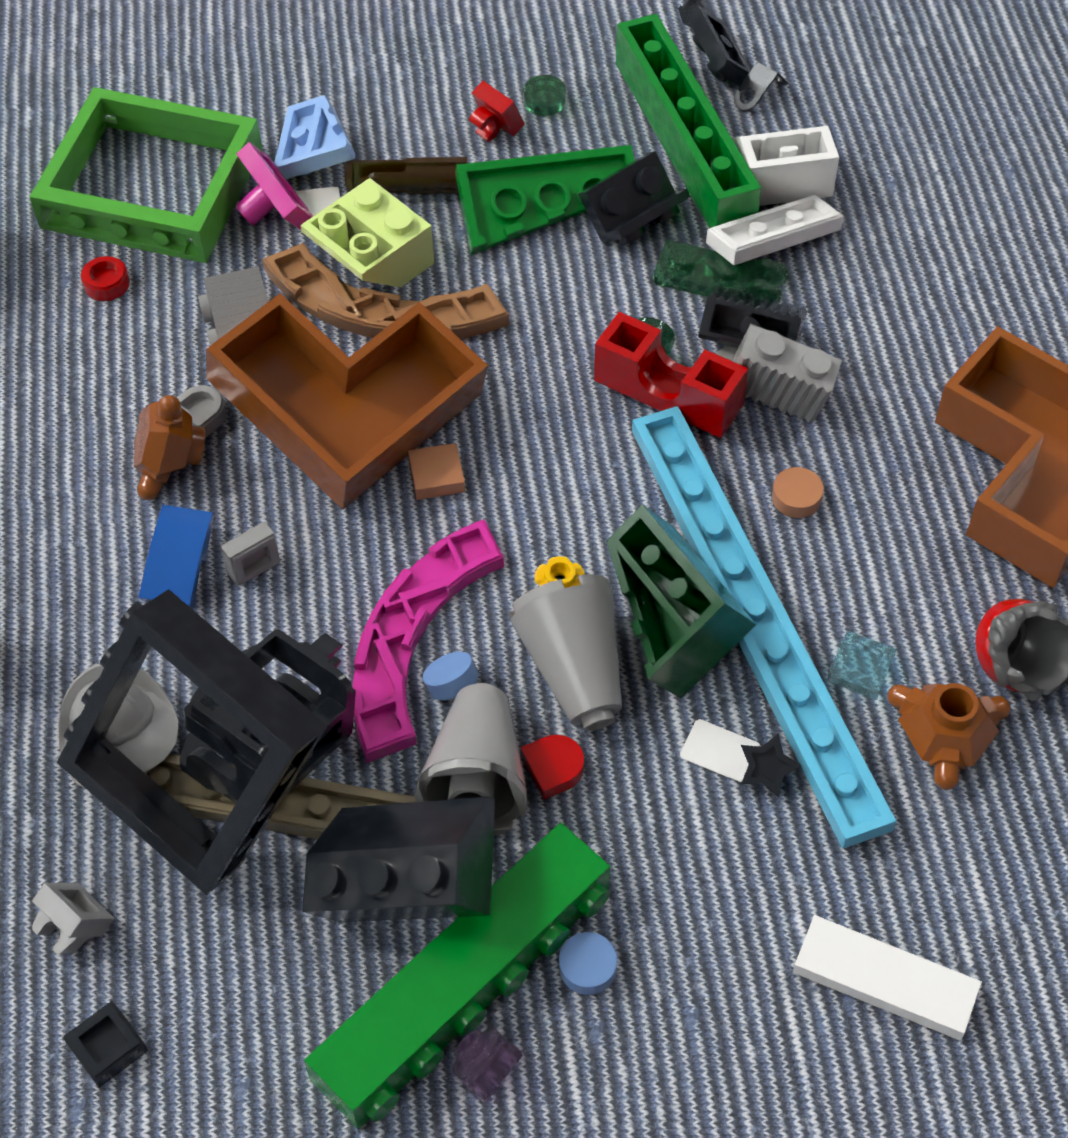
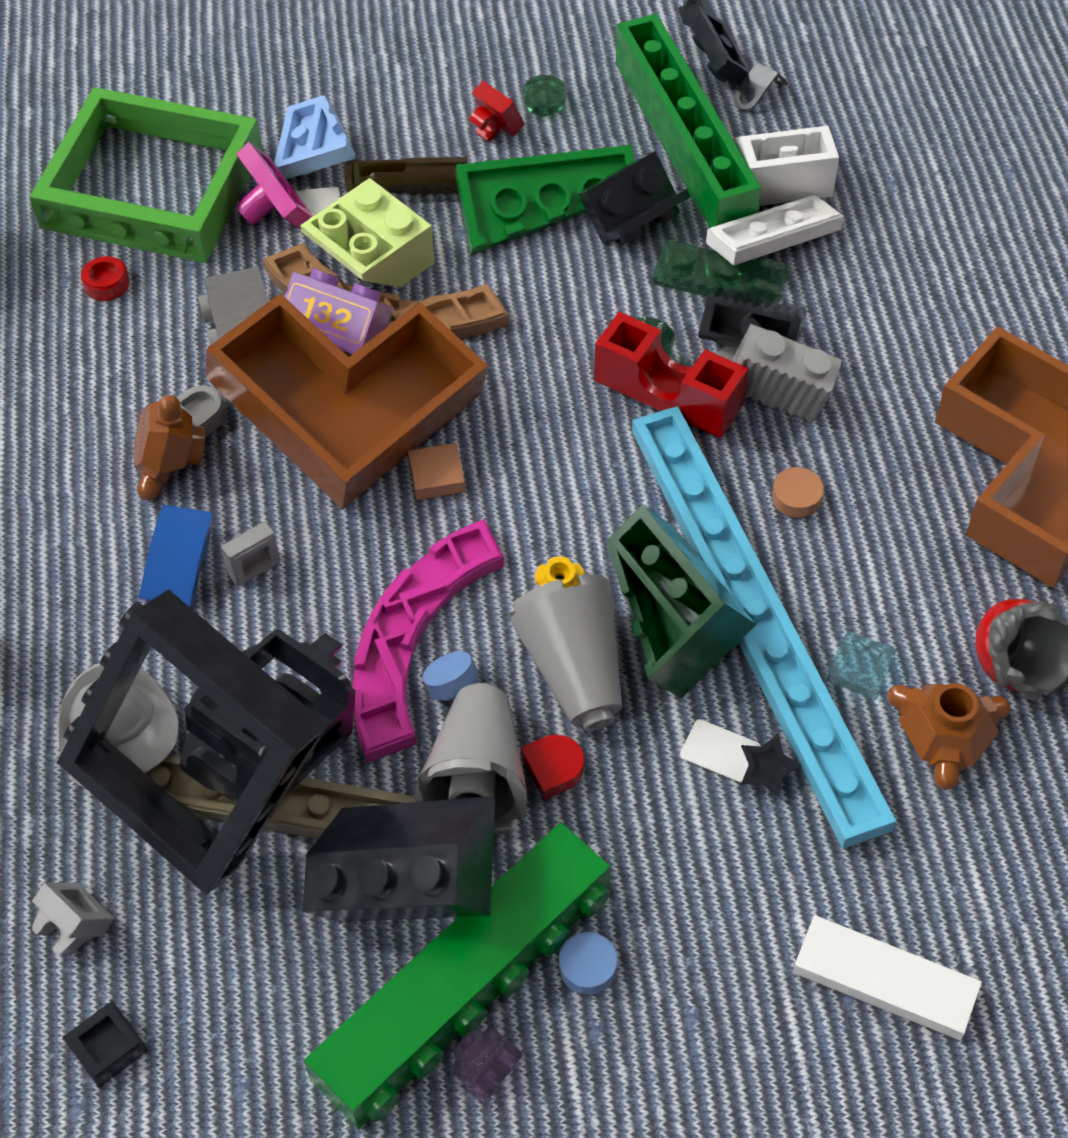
none -> medium lavender brick [285,268,394,354]

